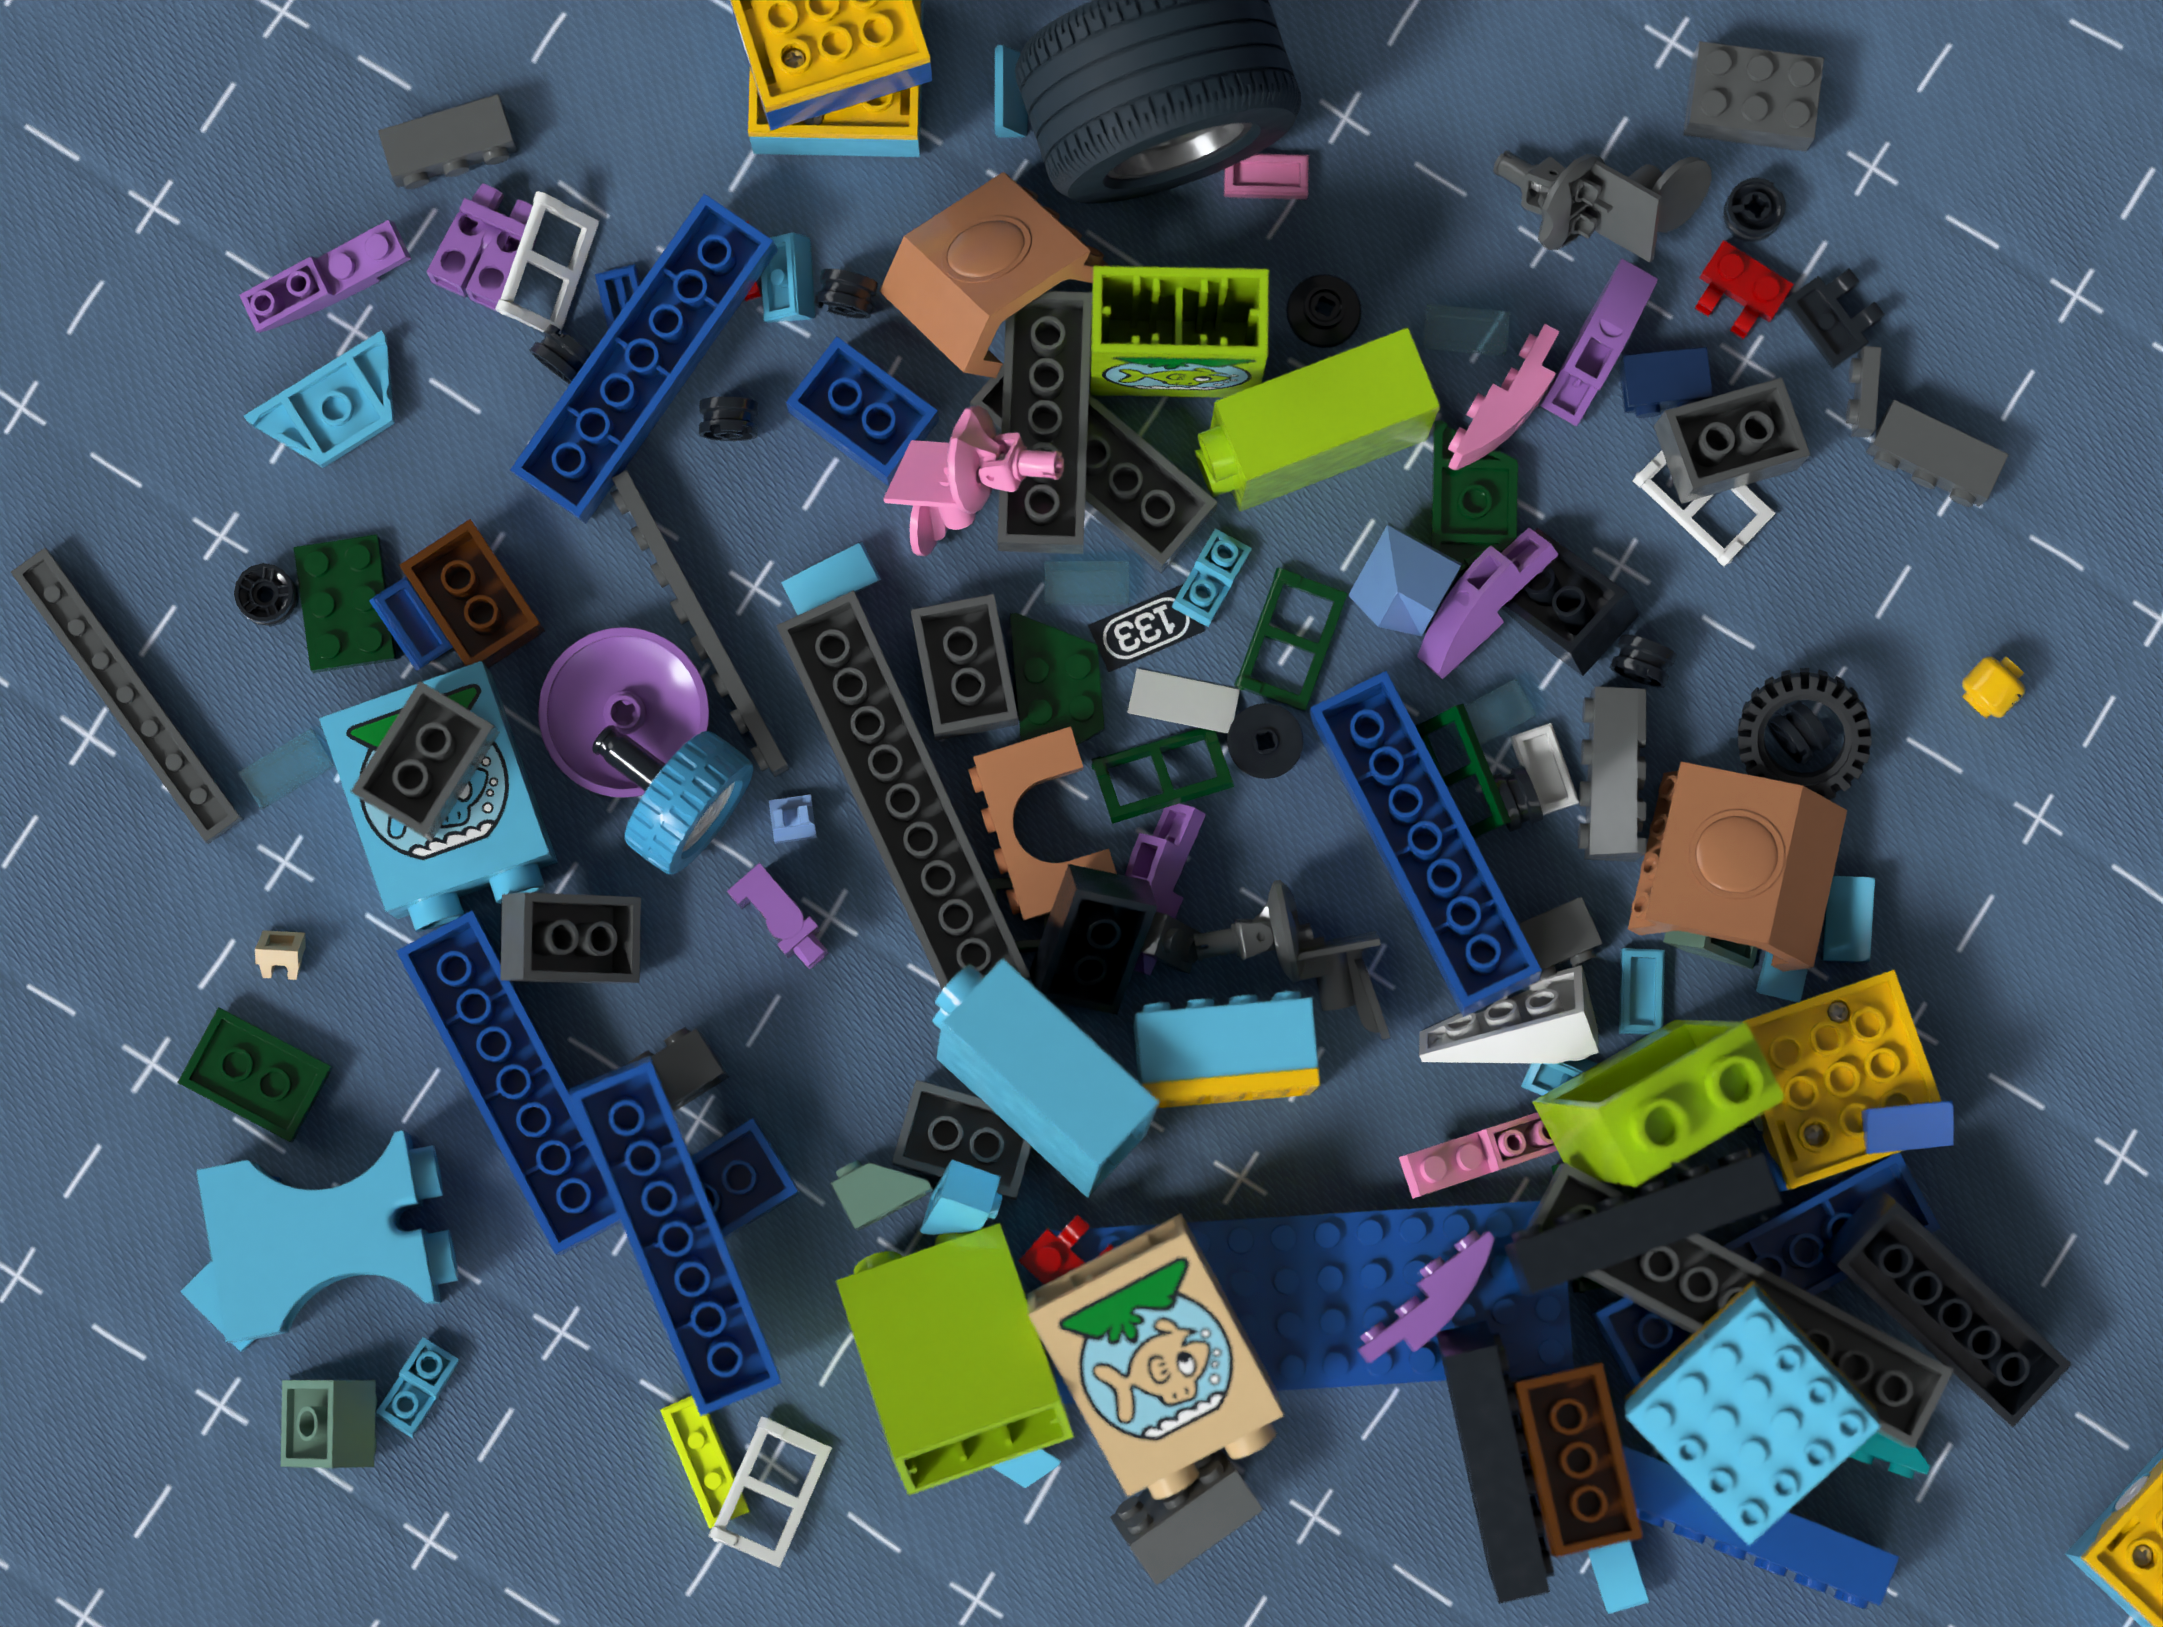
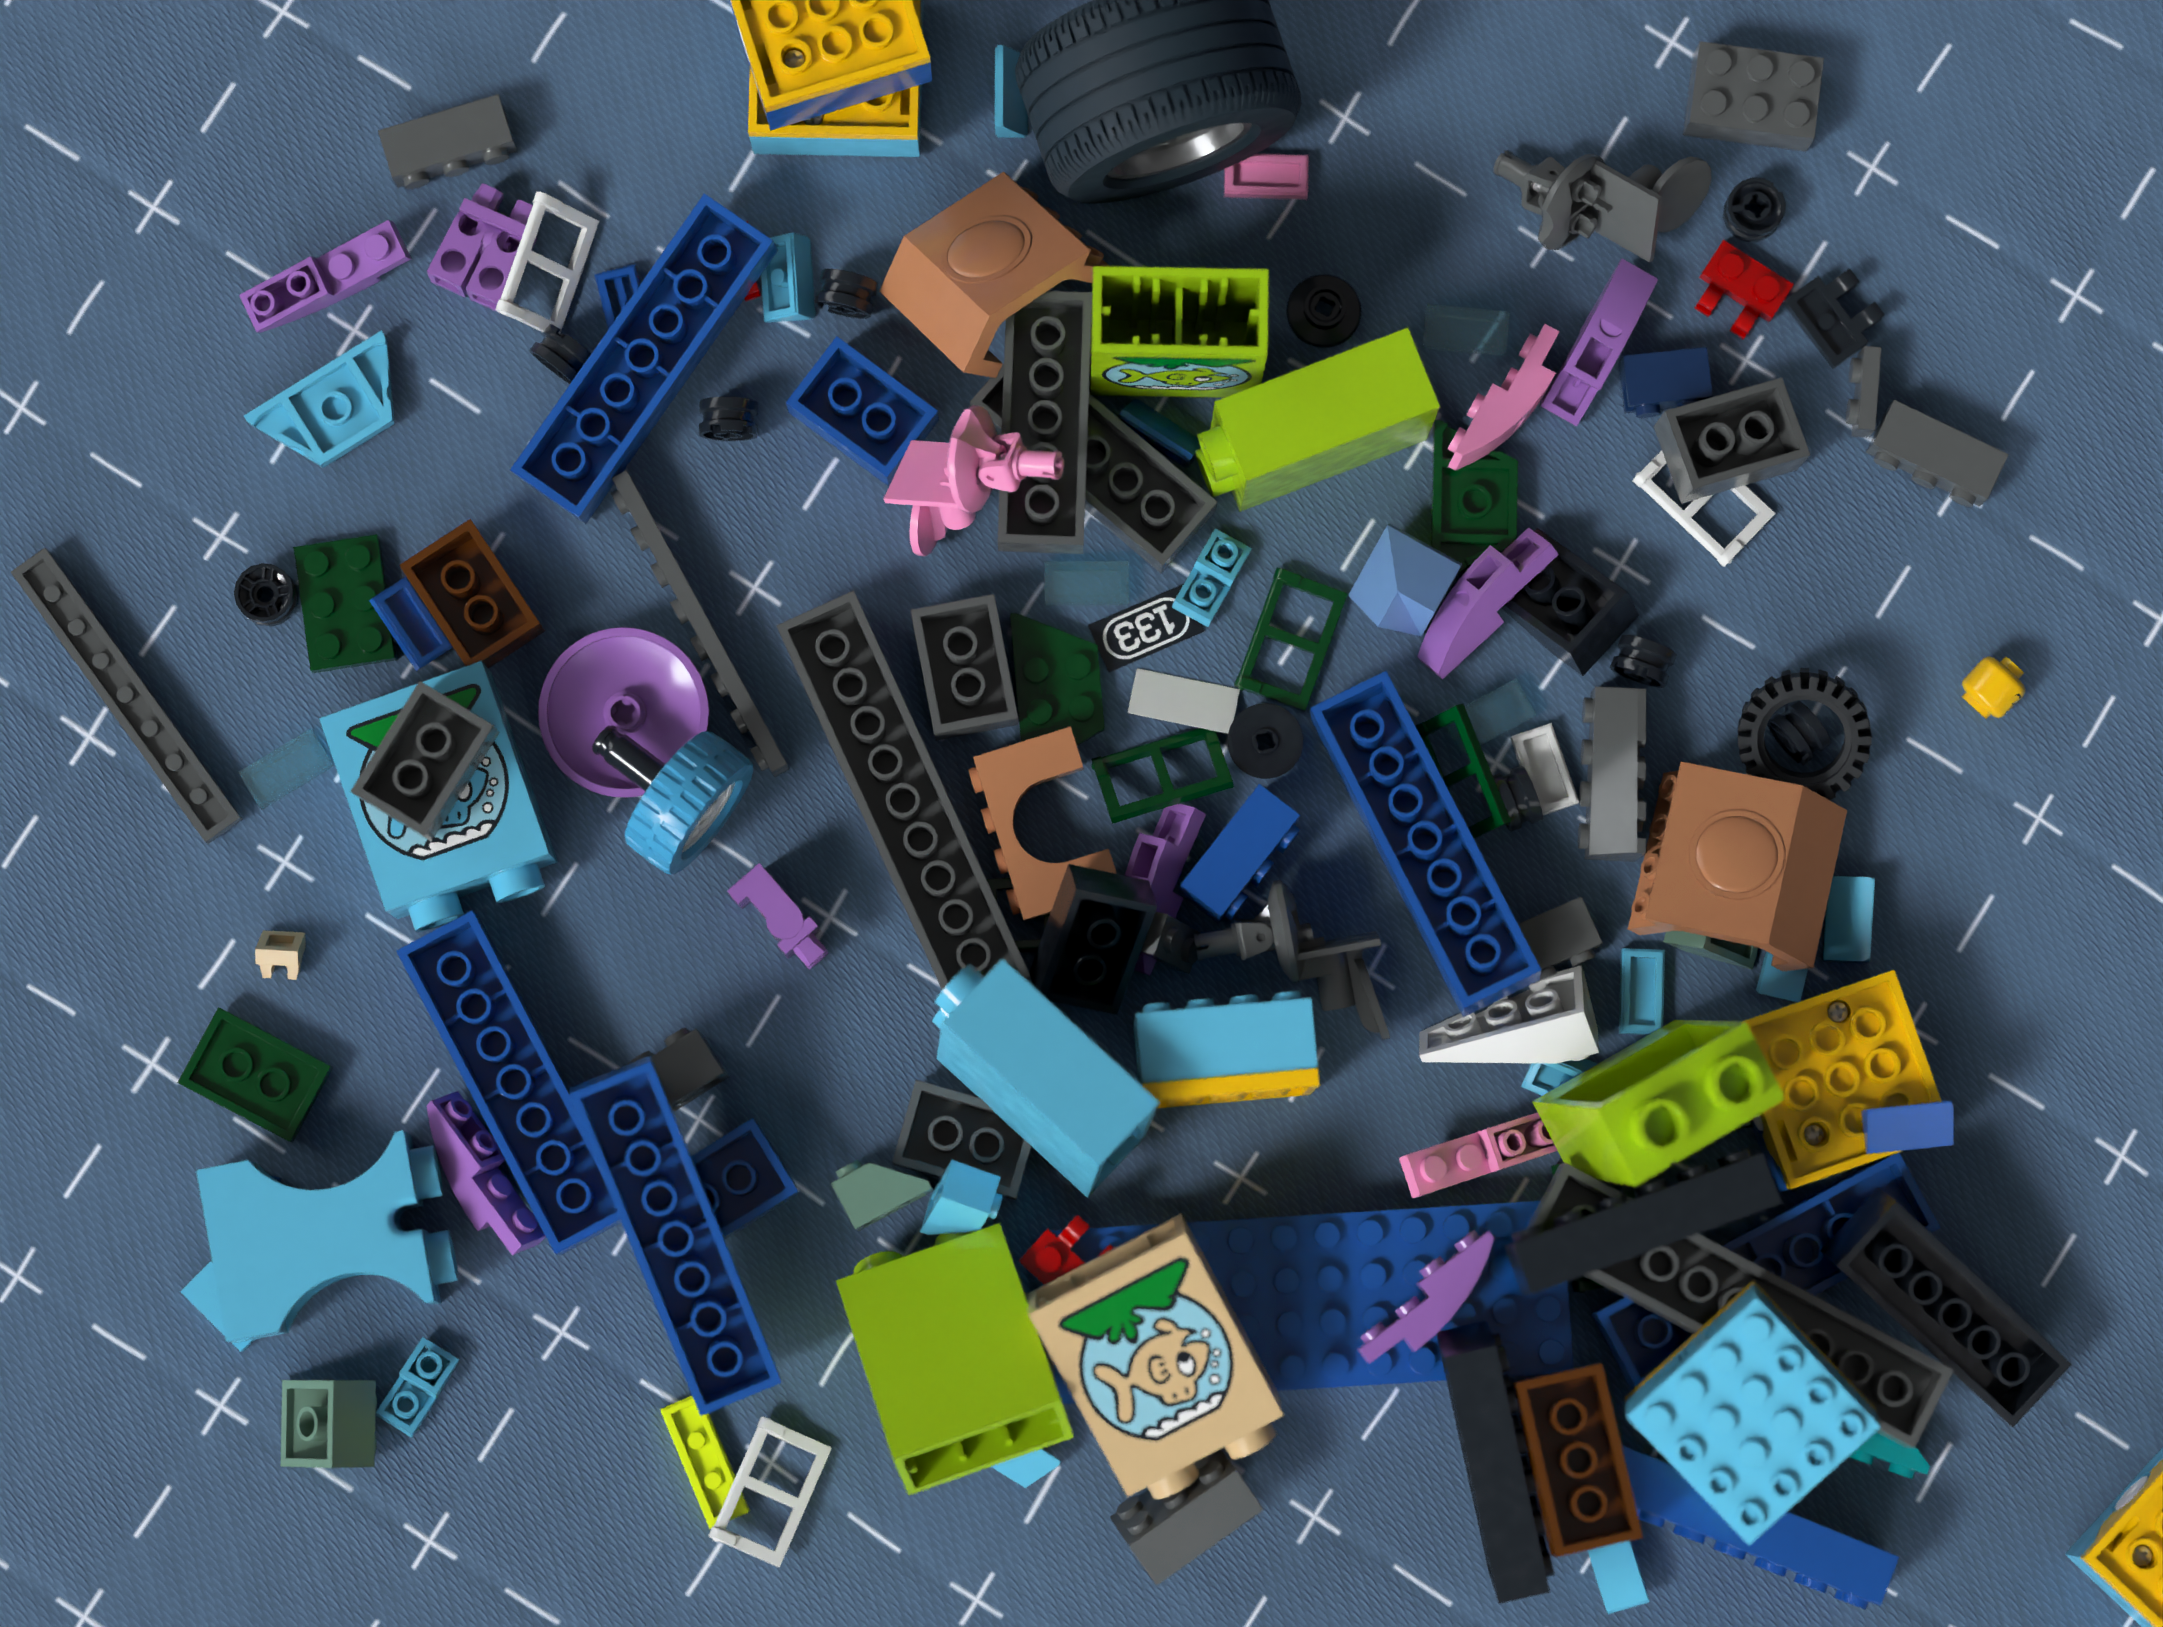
dark grey brick [501,892,641,984] -> none
light blue tile [769,794,817,844] -> none
medium azure slope [781,542,881,615] -> none
none -> medium lavender slope [427,1091,546,1255]
none -> slope [1119,399,1201,468]
none -> blue brick [1178,784,1300,924]

